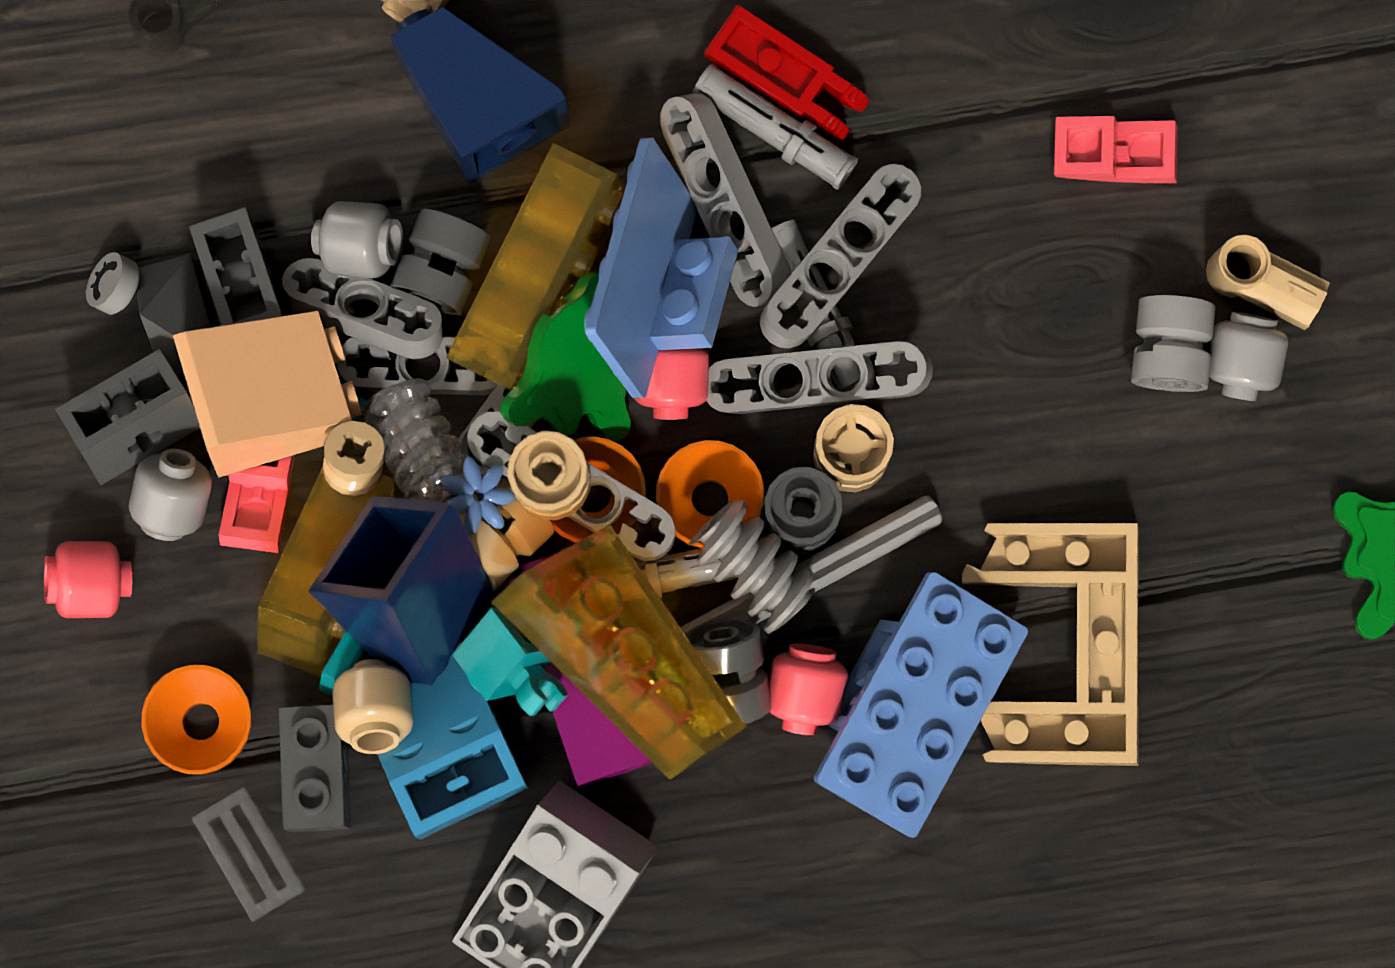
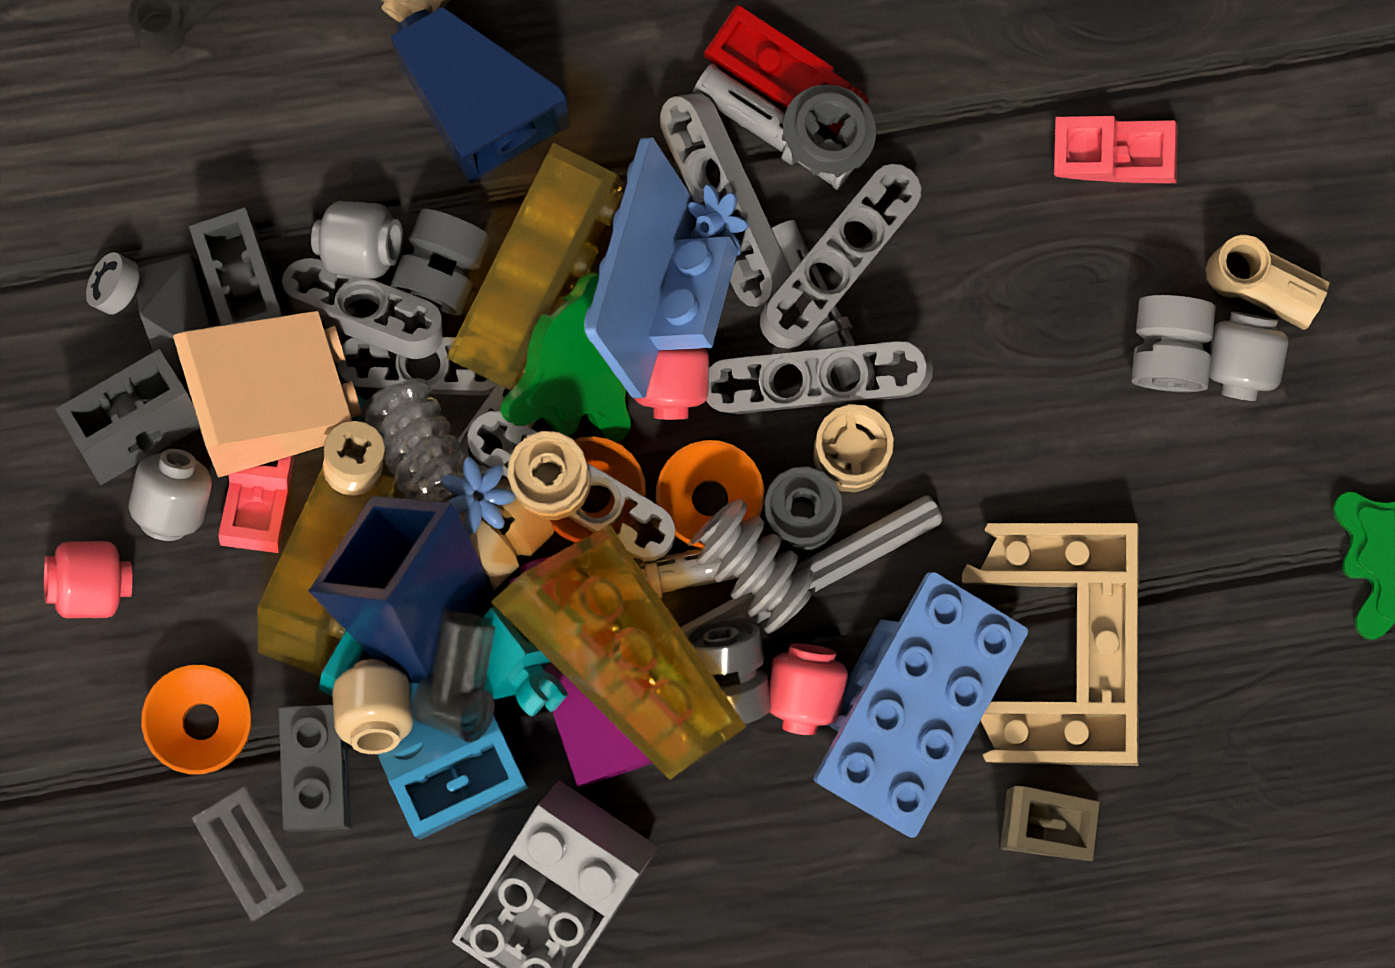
none -> clear smoke piece [412,611,495,742]
none -> medium blue plant [688,184,749,256]
none -> dark grey gear [782,85,876,178]
none -> dark tan slope [1000,786,1100,861]

